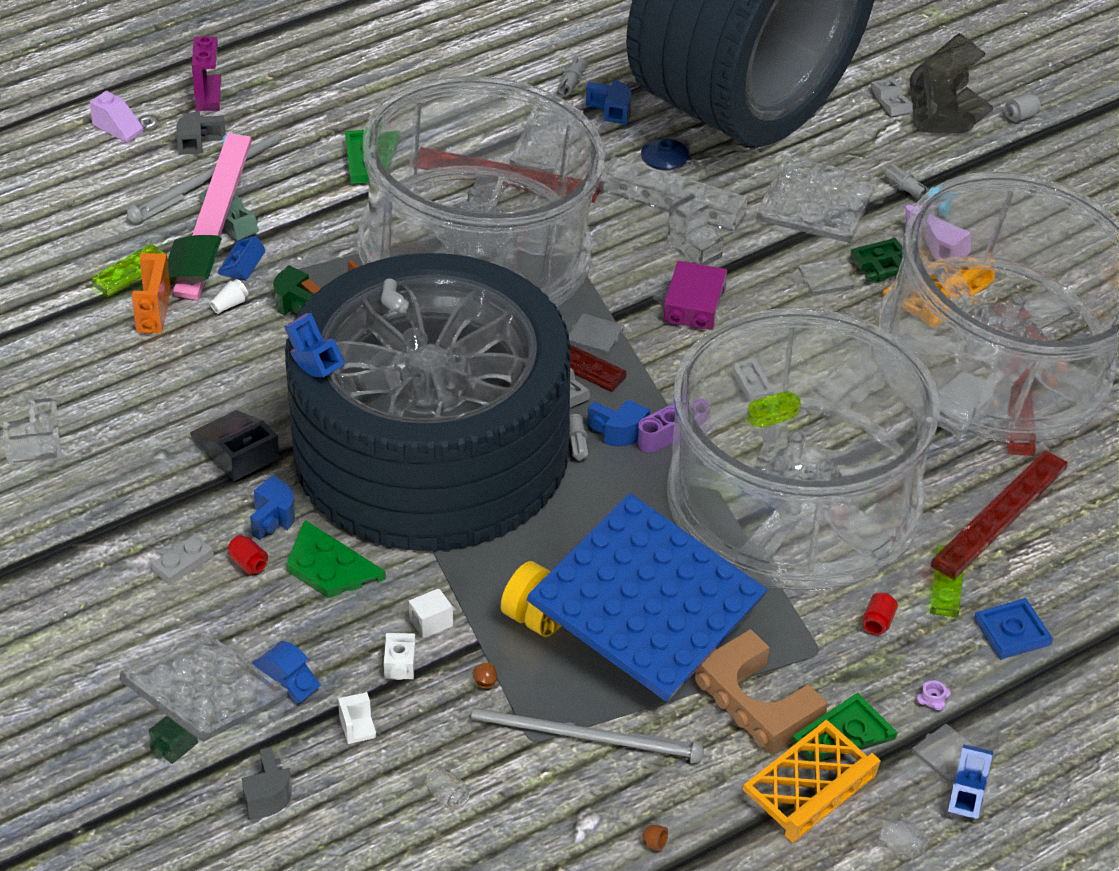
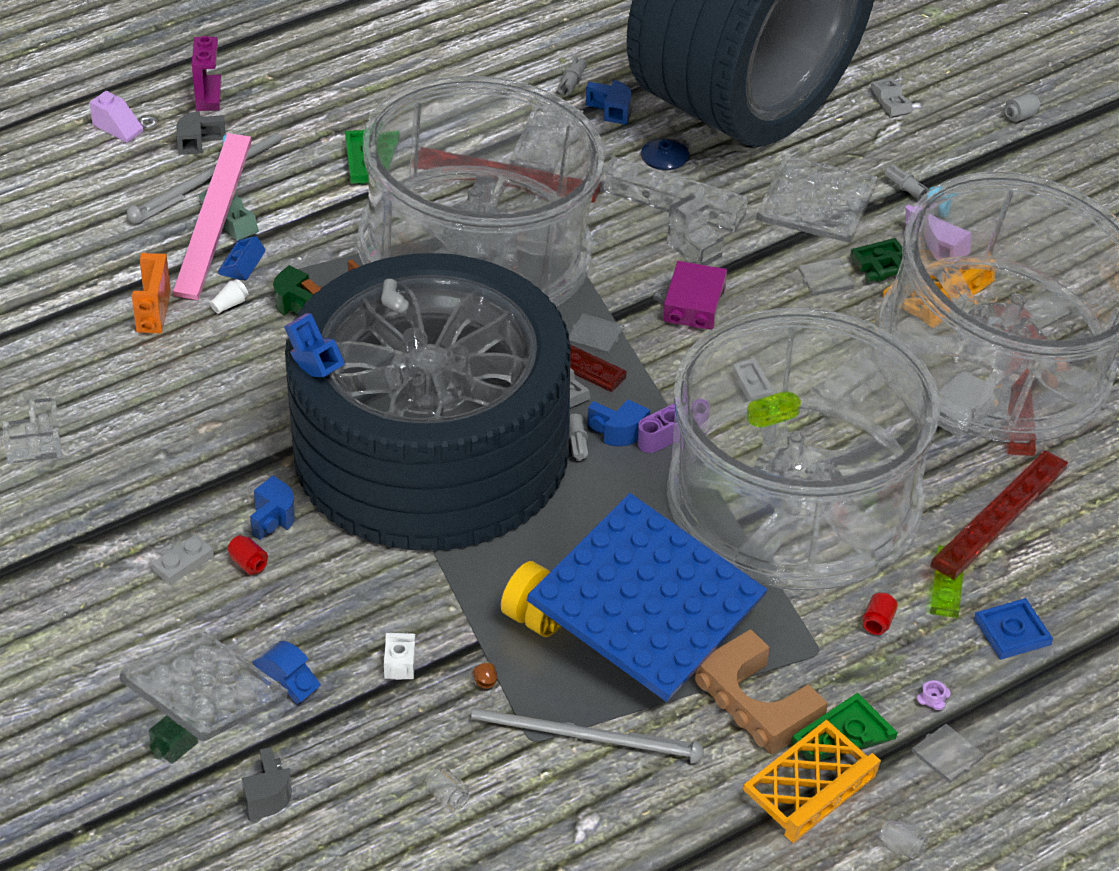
clear neon green plate [91,243,168,297] -> none
dark green slope [167,235,222,285] -> none
black slope [190,410,280,481] -> none
green wing [286,520,386,598] -> none
white panel [338,692,376,744] -> none
white panel [409,589,453,638] -> none
dark orange hinge [642,825,668,851] -> none
clear smoke windscreen [909,32,993,134] -> none
brick [948,744,994,819] -> none

